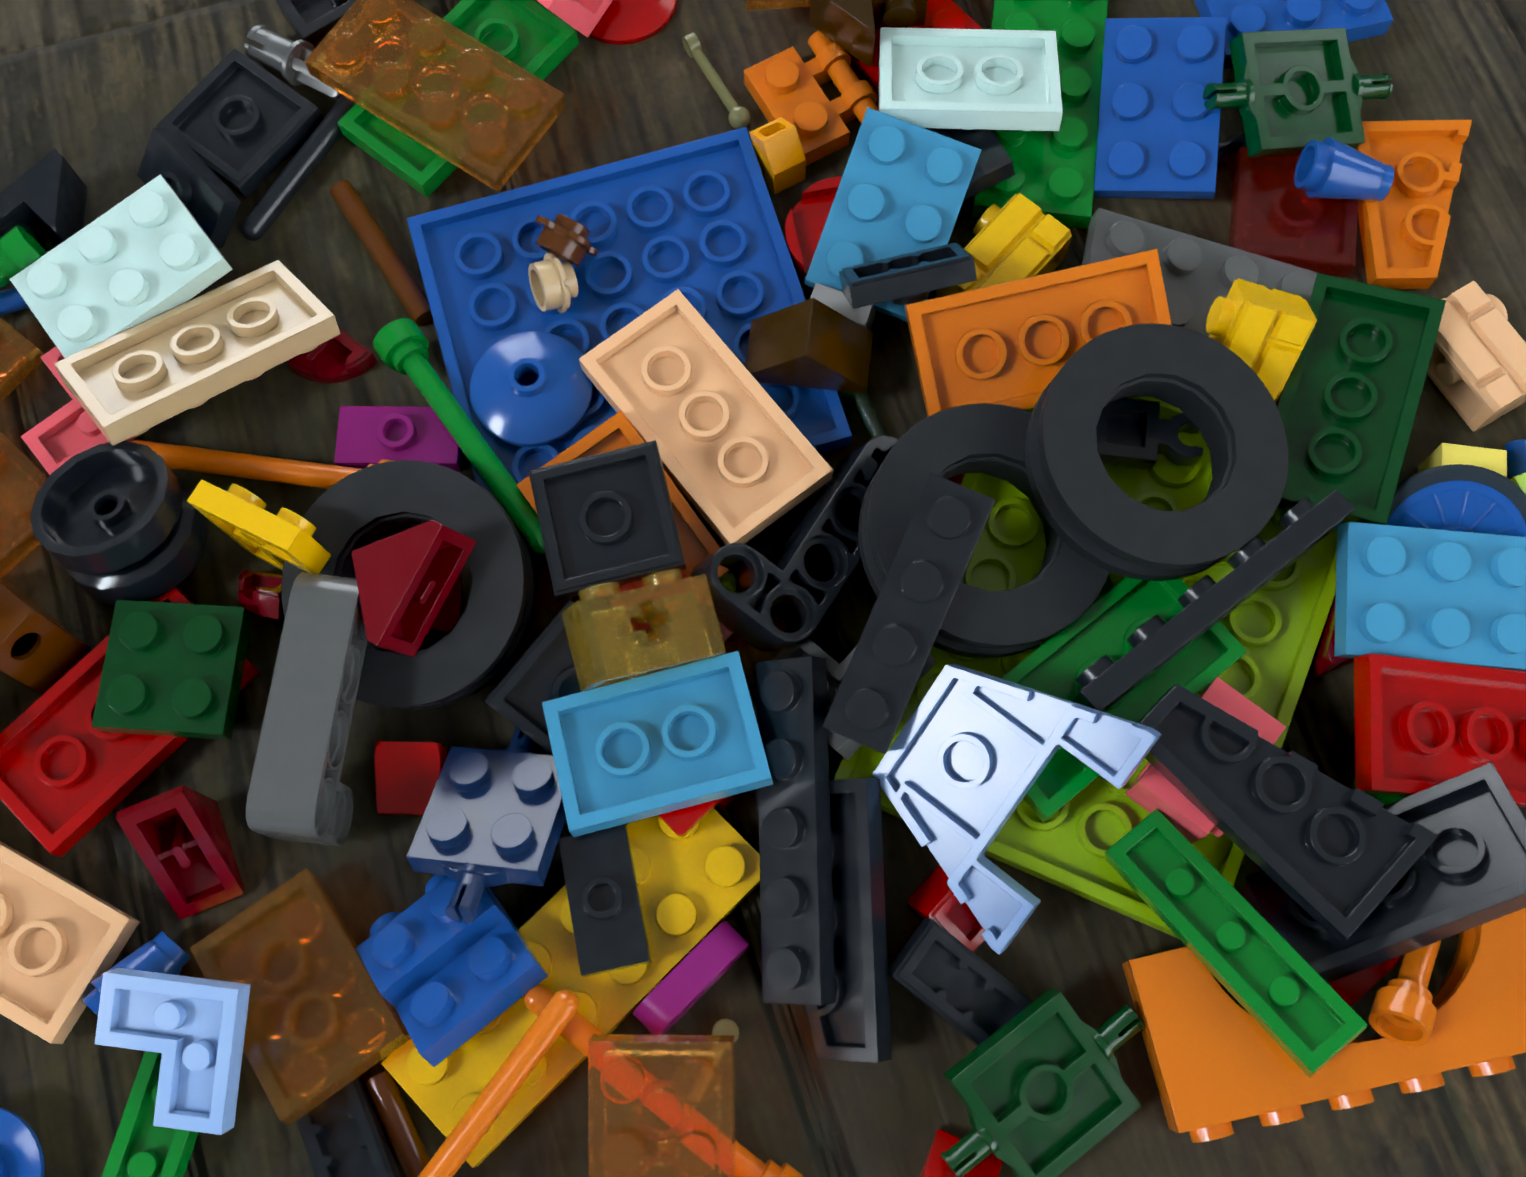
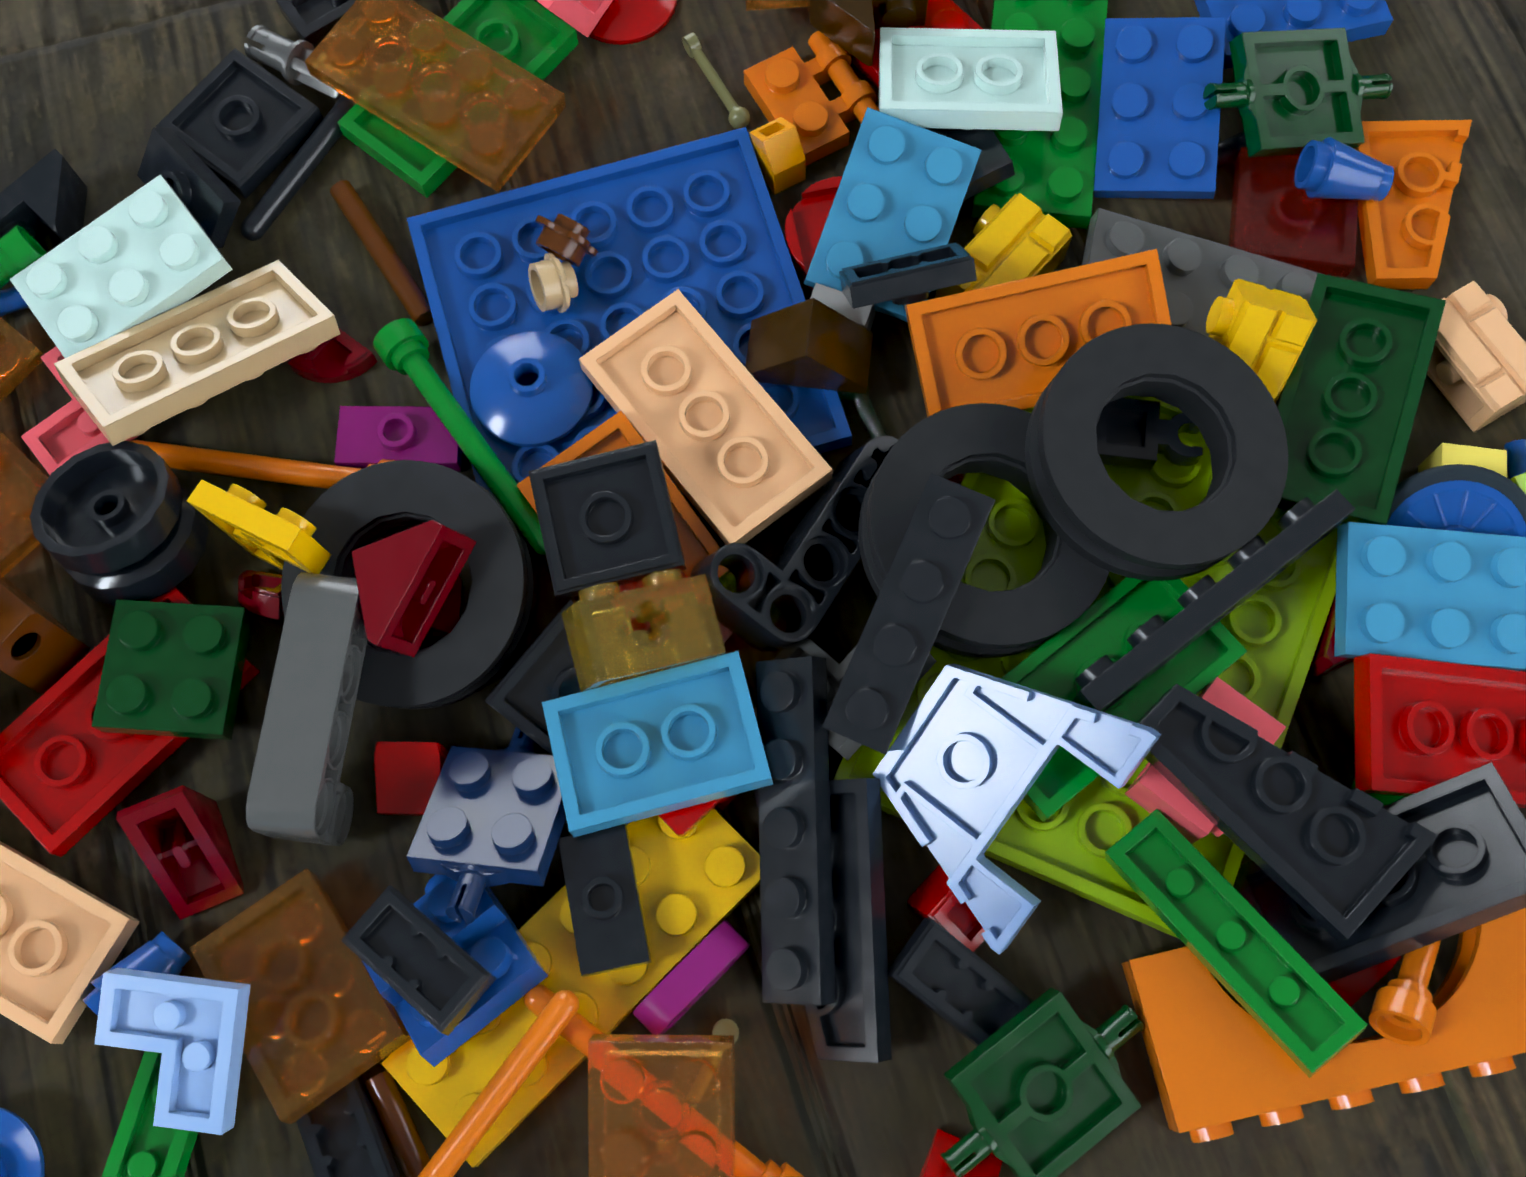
none -> black plate [341,885,497,1036]

